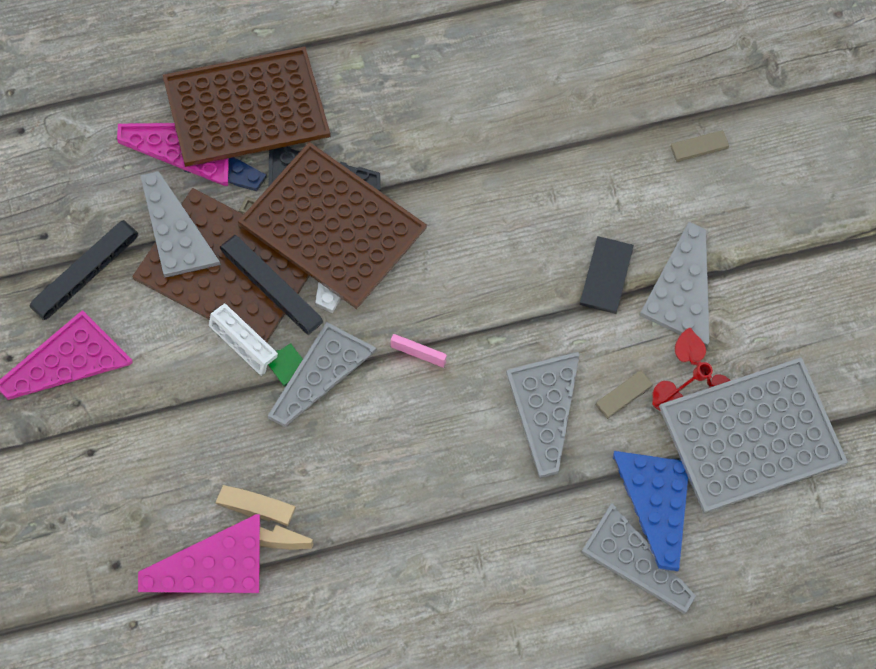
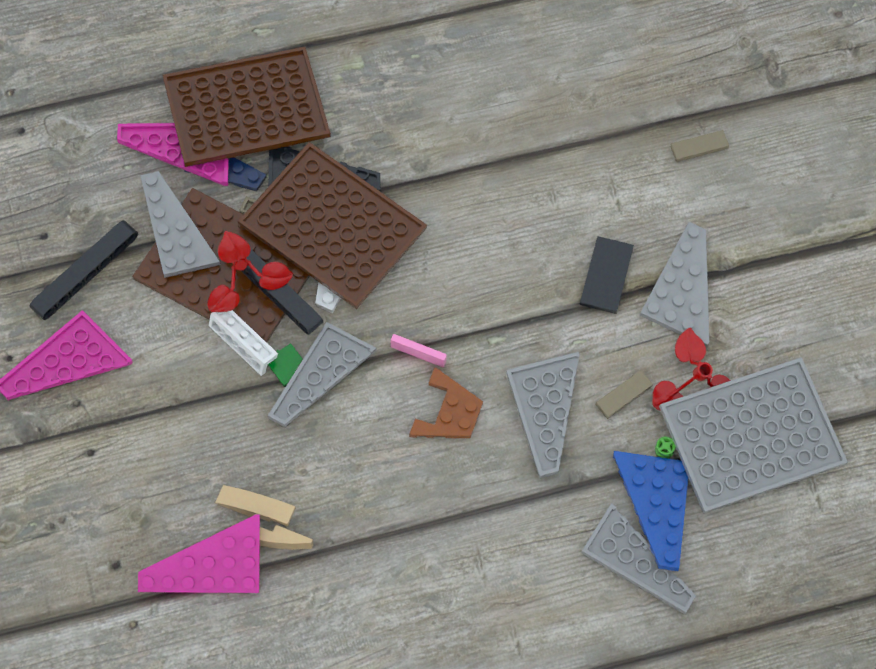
none -> red plant [207,231,293,312]
none -> dark orange wing [409,367,483,438]
none -> bright green wheel [655,436,676,459]

